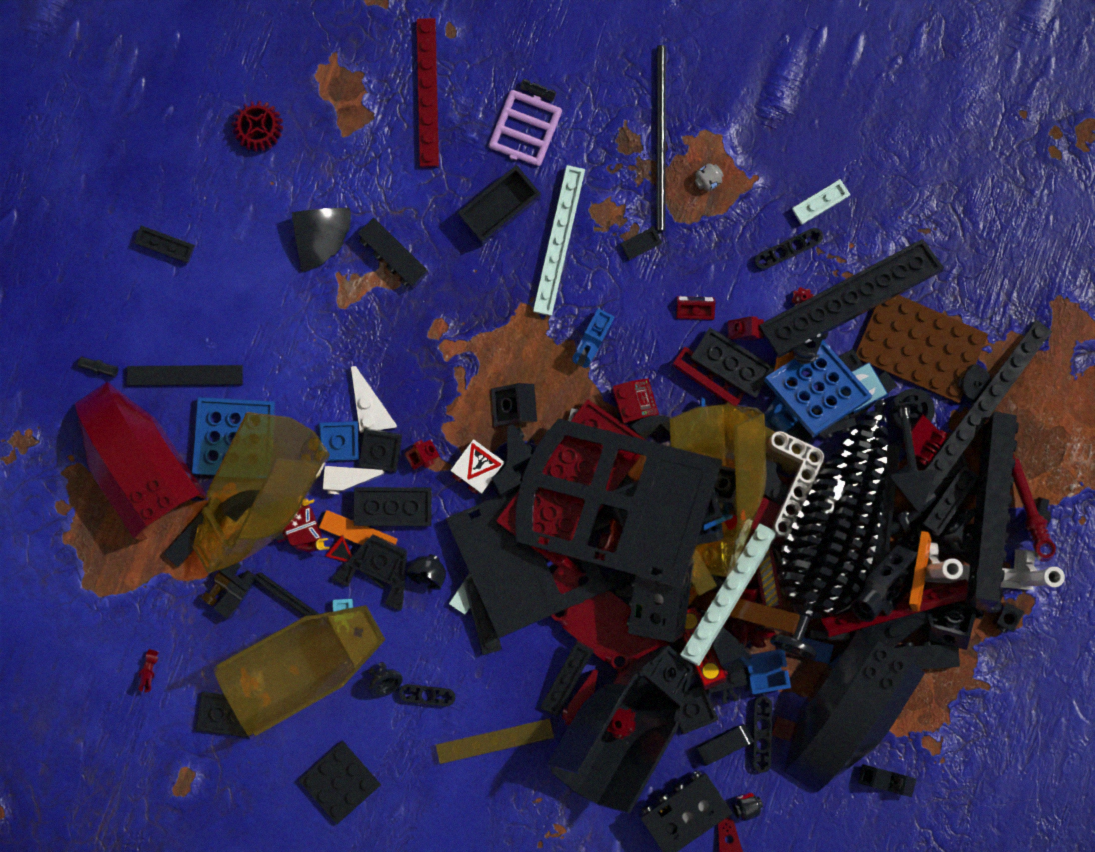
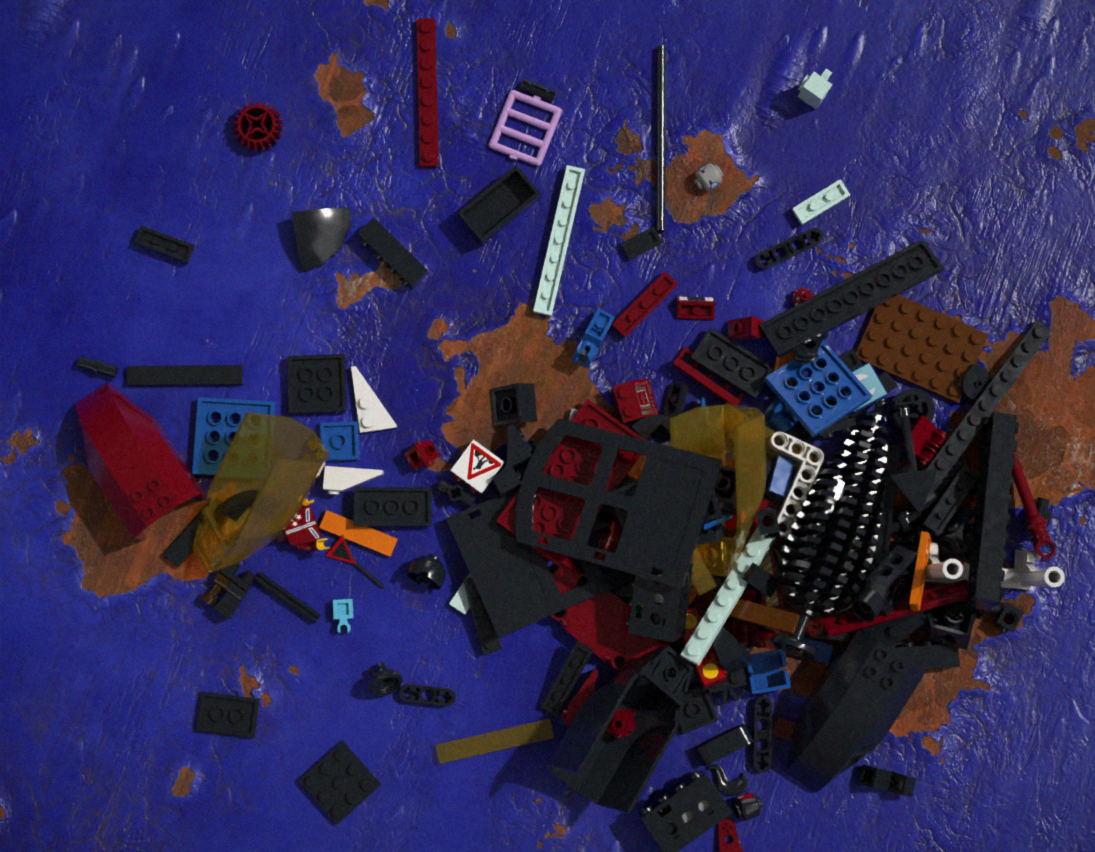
dark red piece [138,649,159,693] -> none
clear yellow windscreen [213,605,386,739] -> none
black wing [332,534,408,611] -> none
black tile [359,428,403,473] -> none
none -> black plate [287,354,347,414]
none -> black axle [437,480,476,508]
none -> dark red plate [612,271,679,338]
none -> black plate [663,380,688,419]
none -> black piece [708,764,748,796]
none -> black tile [742,563,780,598]
none -> black brick [756,508,780,540]
none -> tile [767,455,795,498]
none -> light aqua brick [798,69,833,109]
none -> clear red plate [806,619,824,637]

